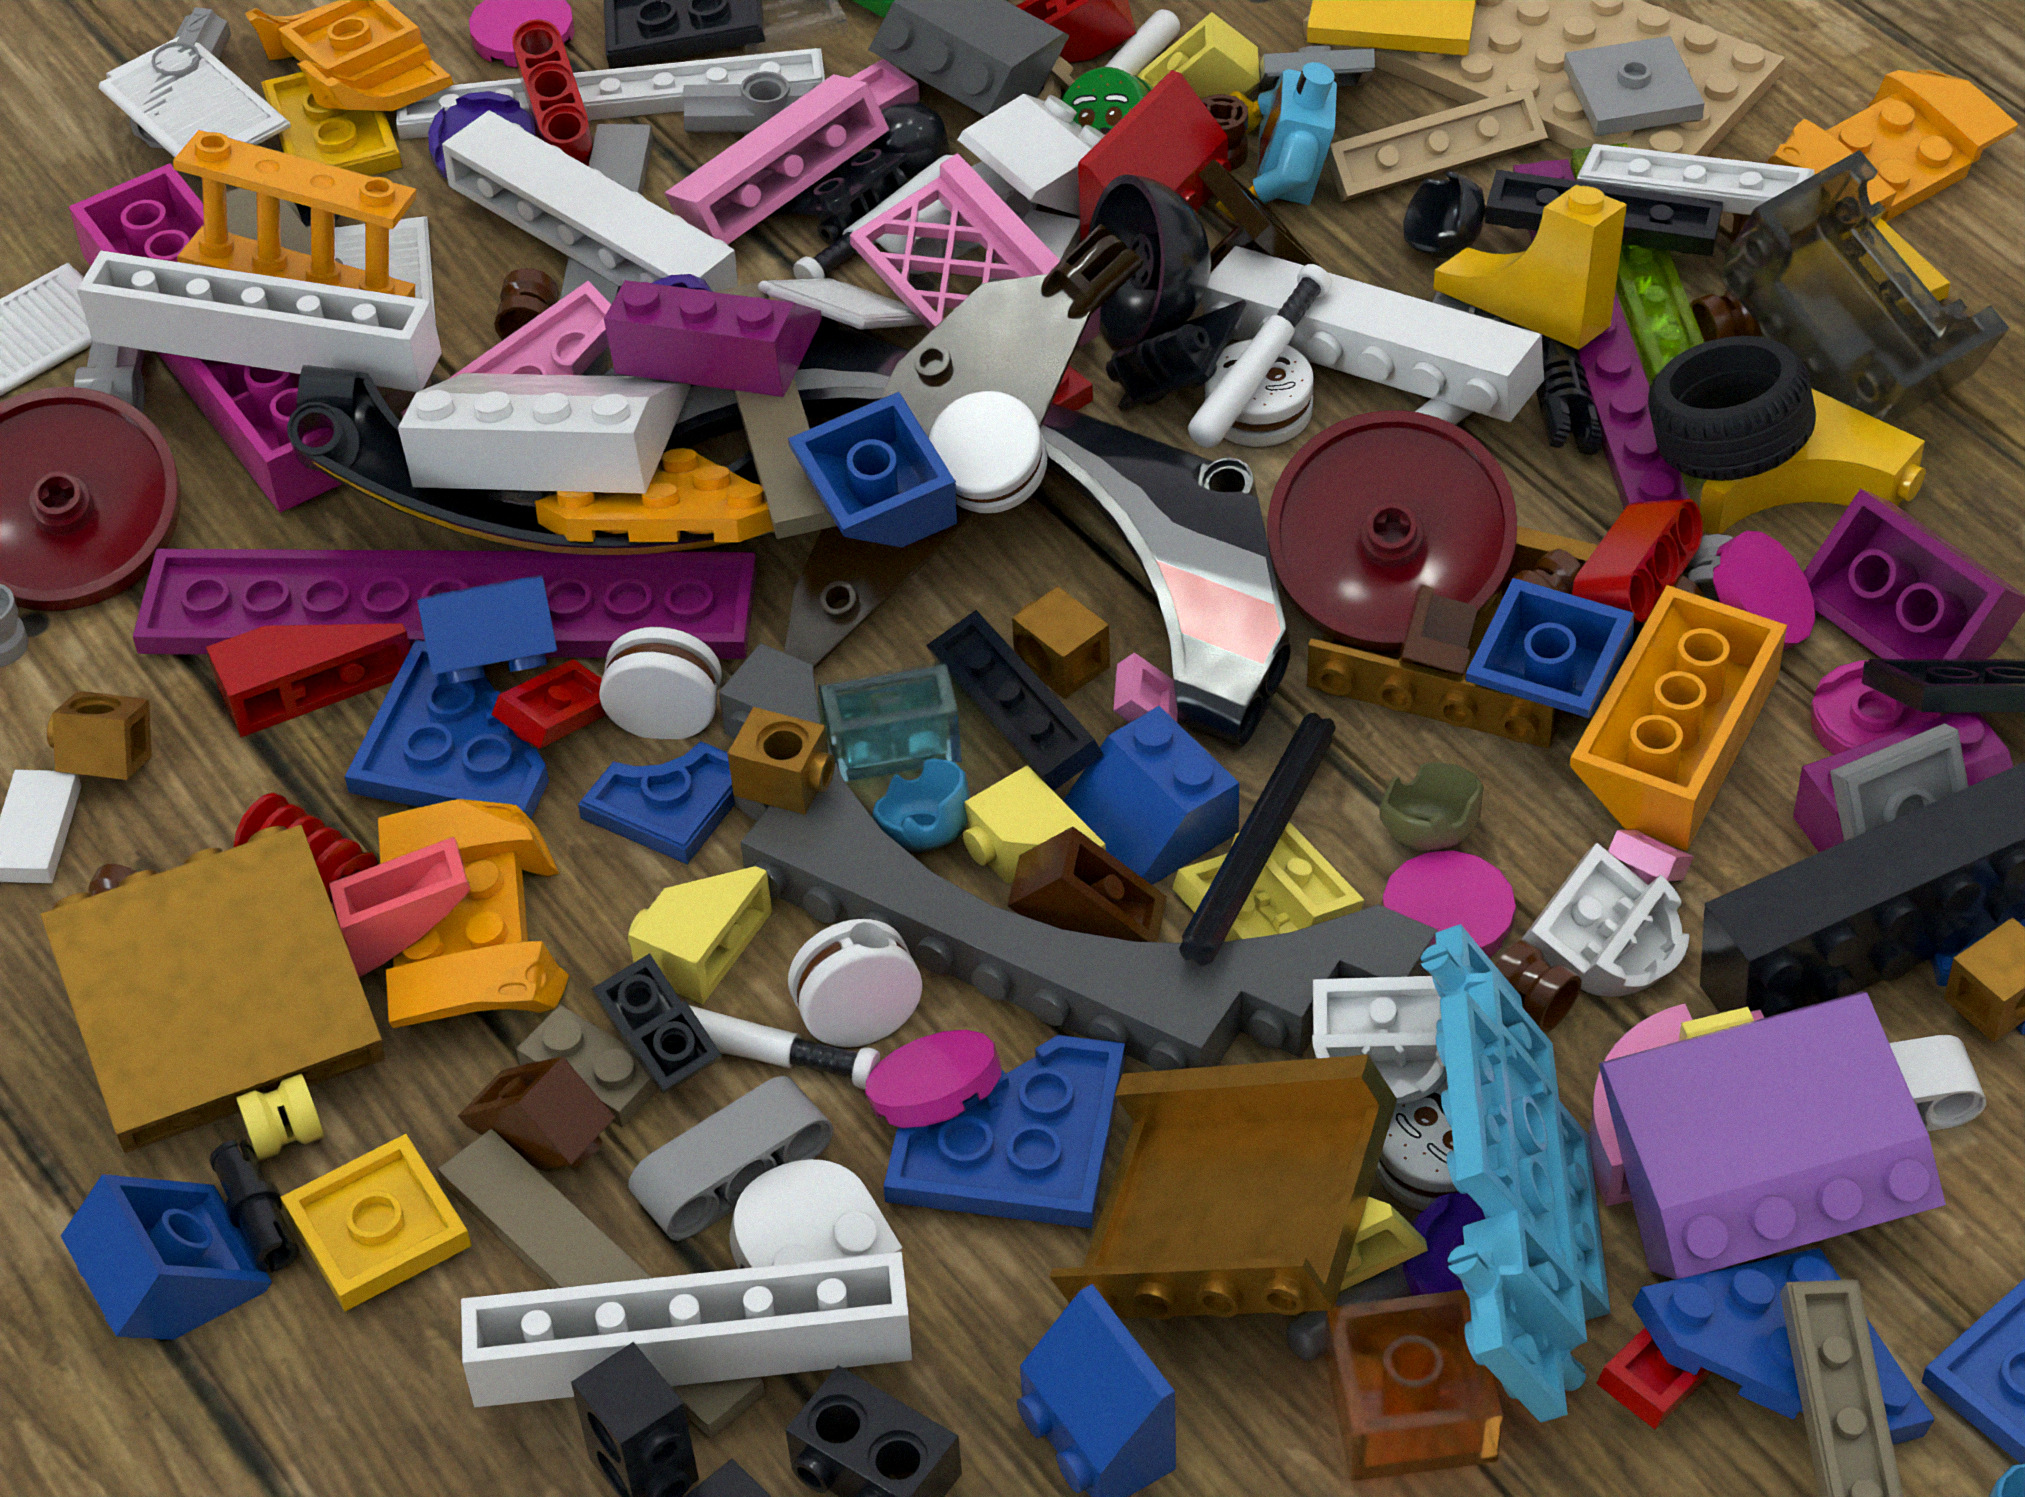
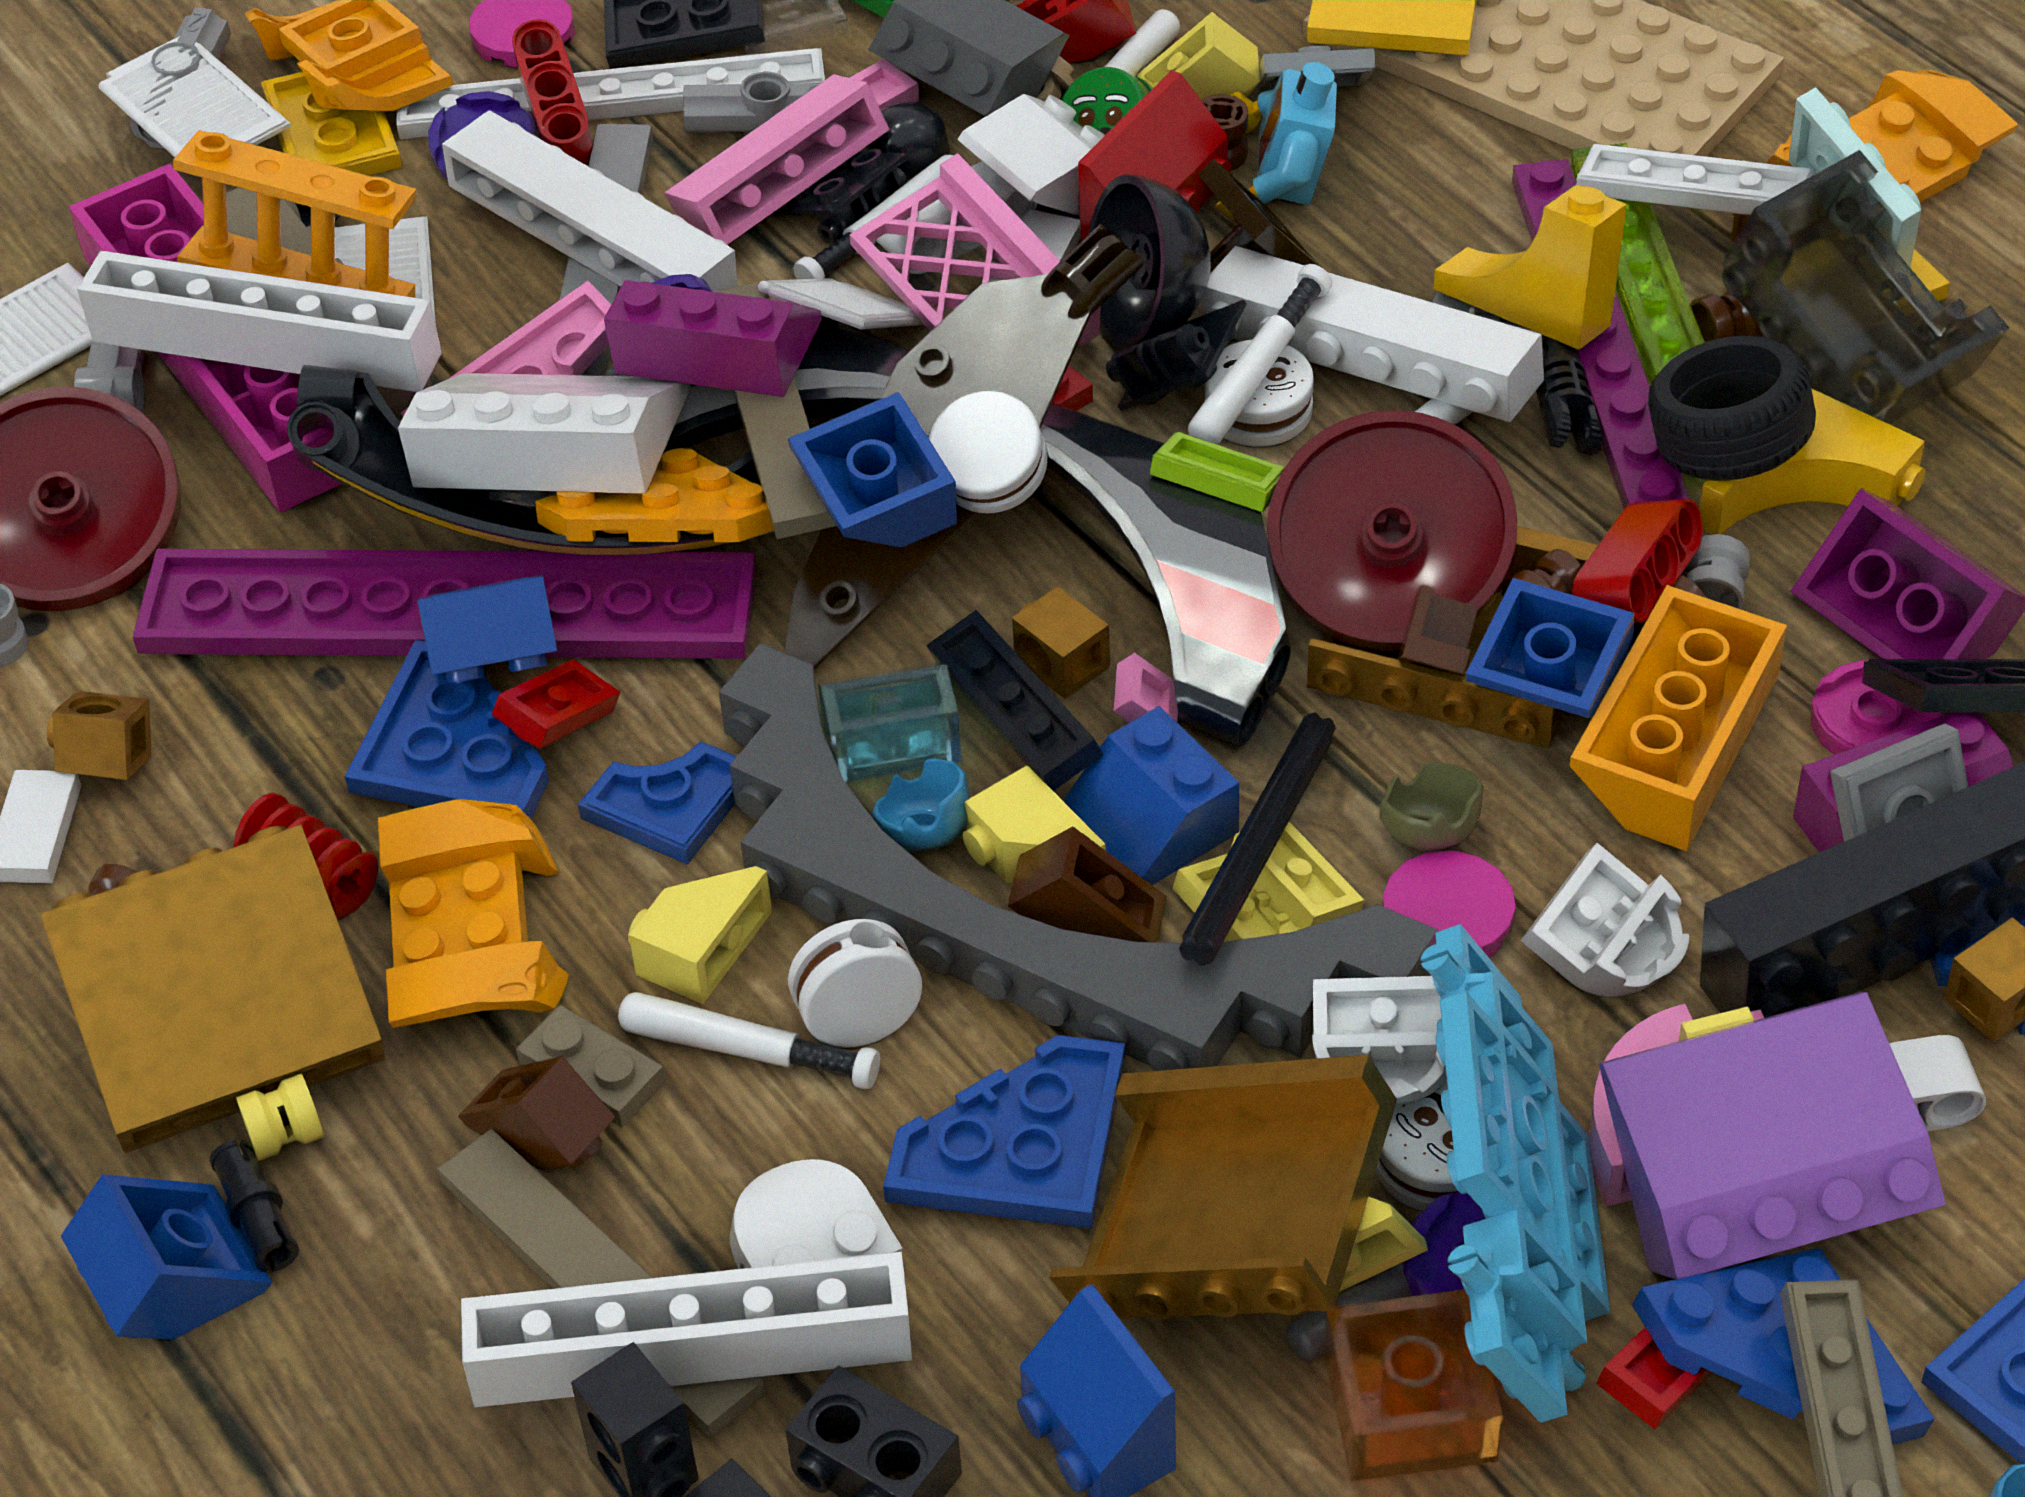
red slope [206,623,411,738] -> none
yellow plate [280,1134,472,1312] -> none
coral slope [329,837,471,978] -> none
reddish brown wheel [494,268,559,340] -> none
black slope [592,953,722,1094] -> none
white head [599,627,722,739] -> none
light grey beam [628,1076,834,1241] -> none
pearl gold brick [727,707,835,815] -> none
dark pink tile [865,1030,1001,1128] -> none
tan plate [1326,86,1548,202] -> none
black hair [1403,171,1486,259] -> none
black plate [1485,169,1723,257] -> none
reddish brown wheel [1495,940,1582,1033] -> none
light grey plate [1564,36,1705,136] -> none
bright pink plate [1608,829,1694,885] -> none
dark pink tile [1713,530,1815,651] -> none
none -> lime tile [1150,432,1285,512]
none -> light aqua plate [1788,87,1921,282]

